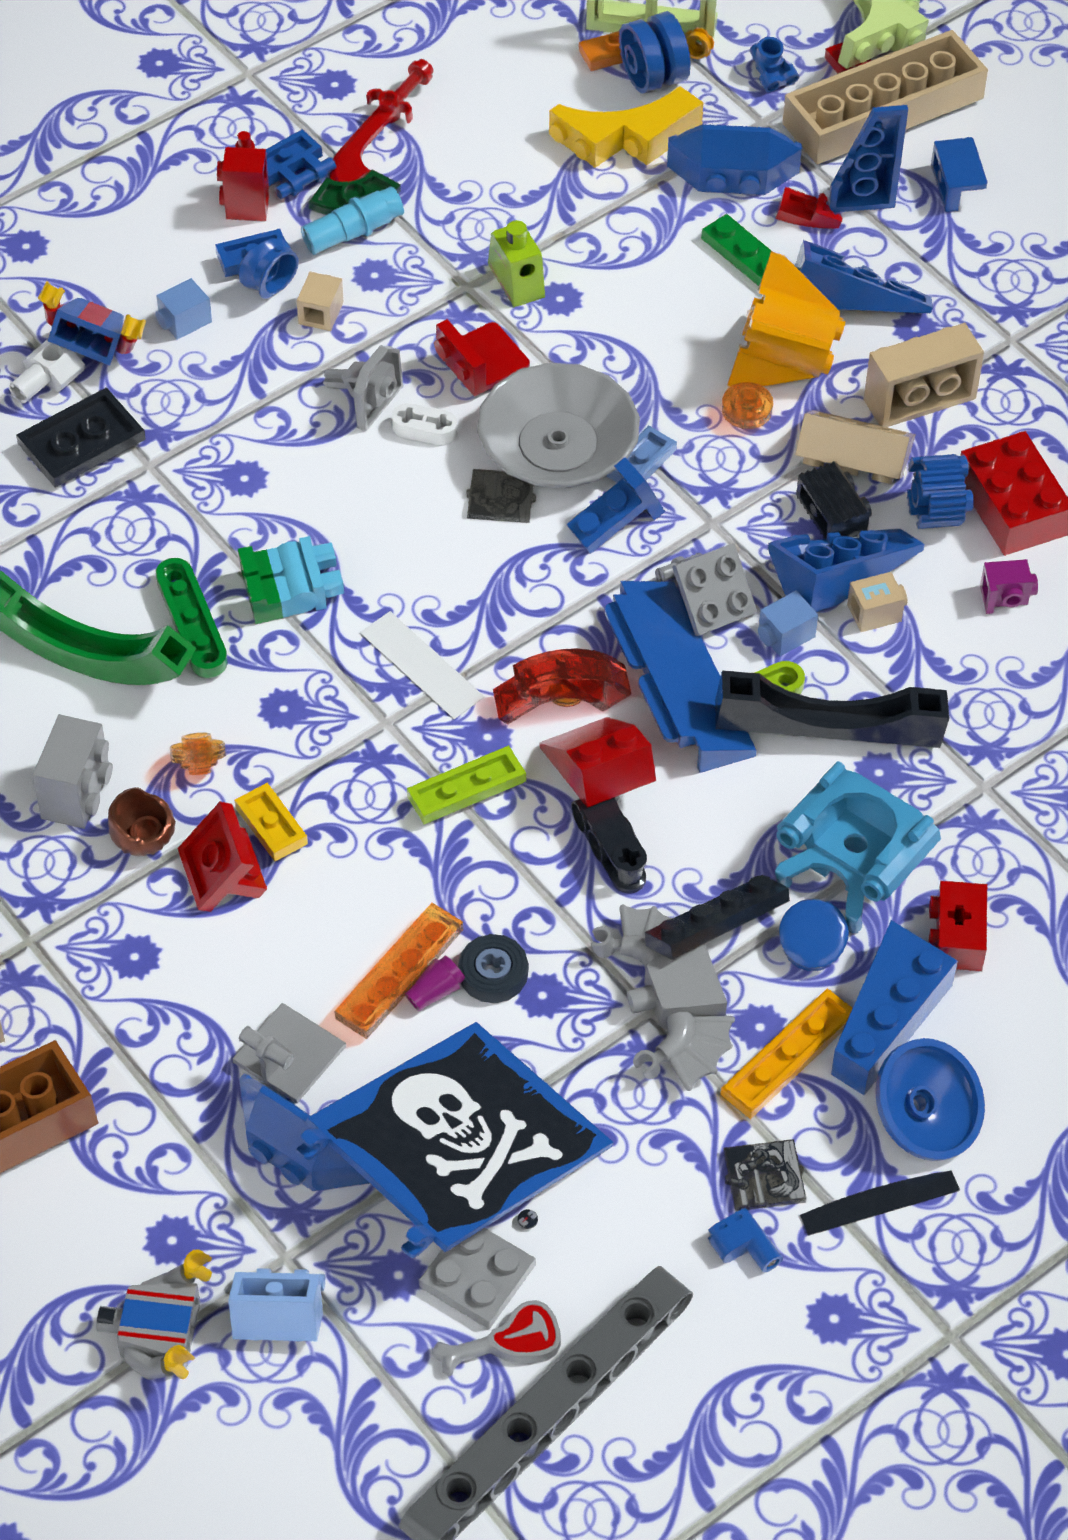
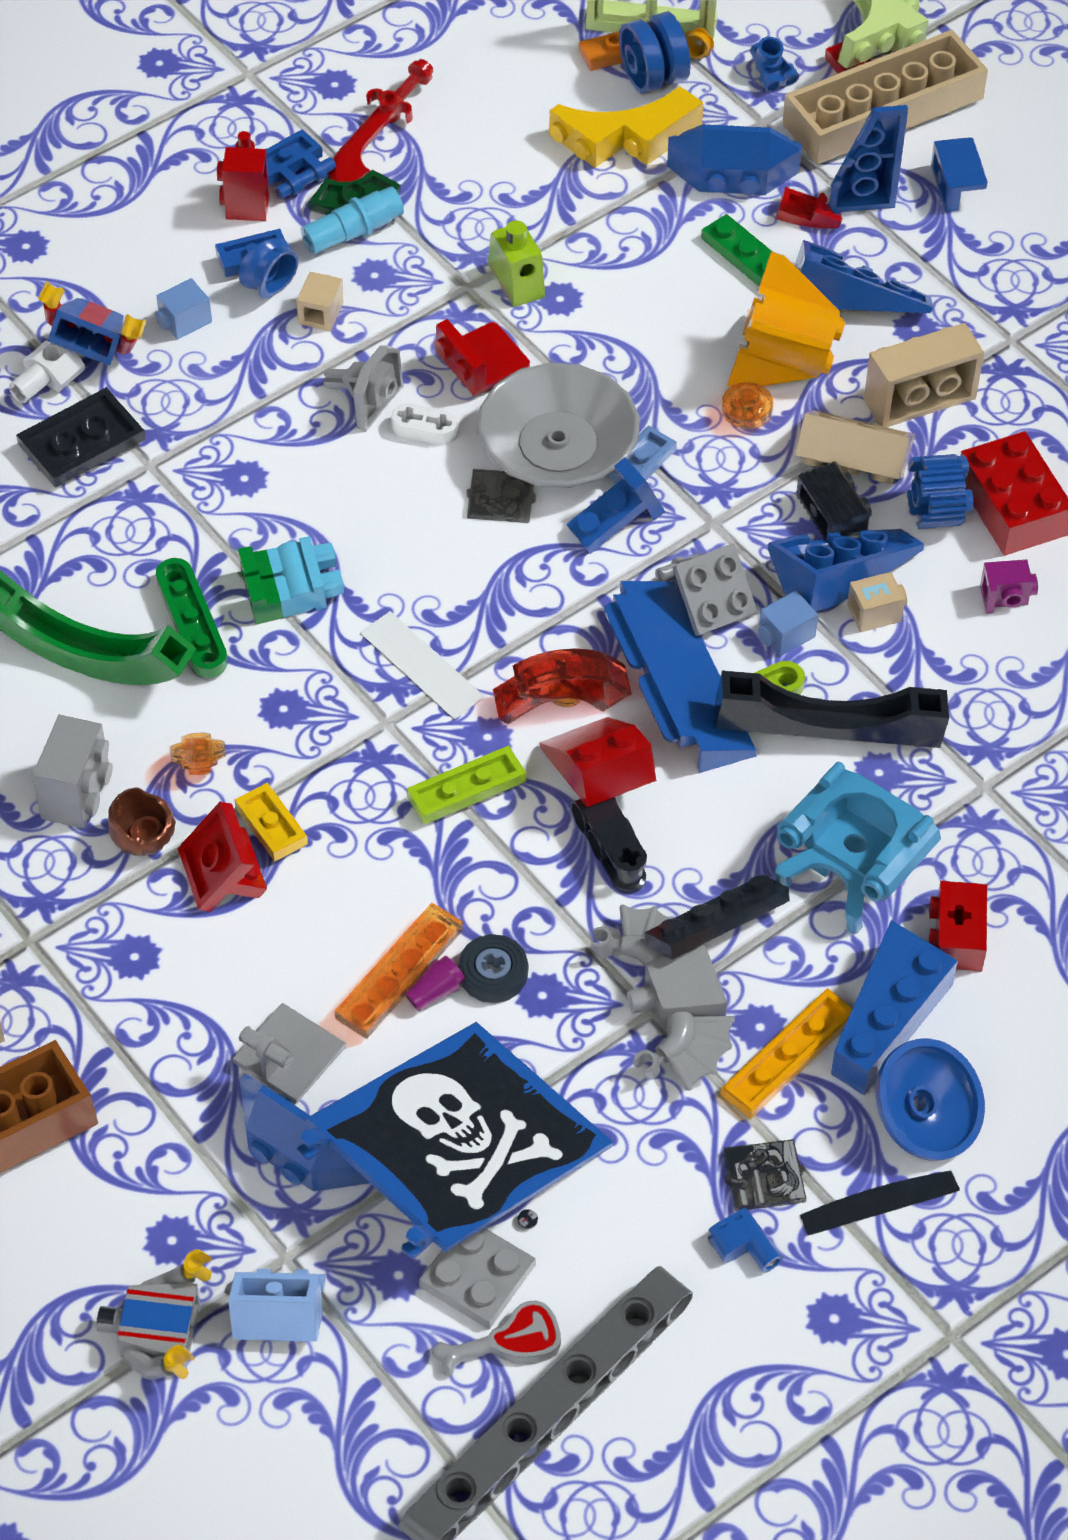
blue piece [779,899,849,971] -> none

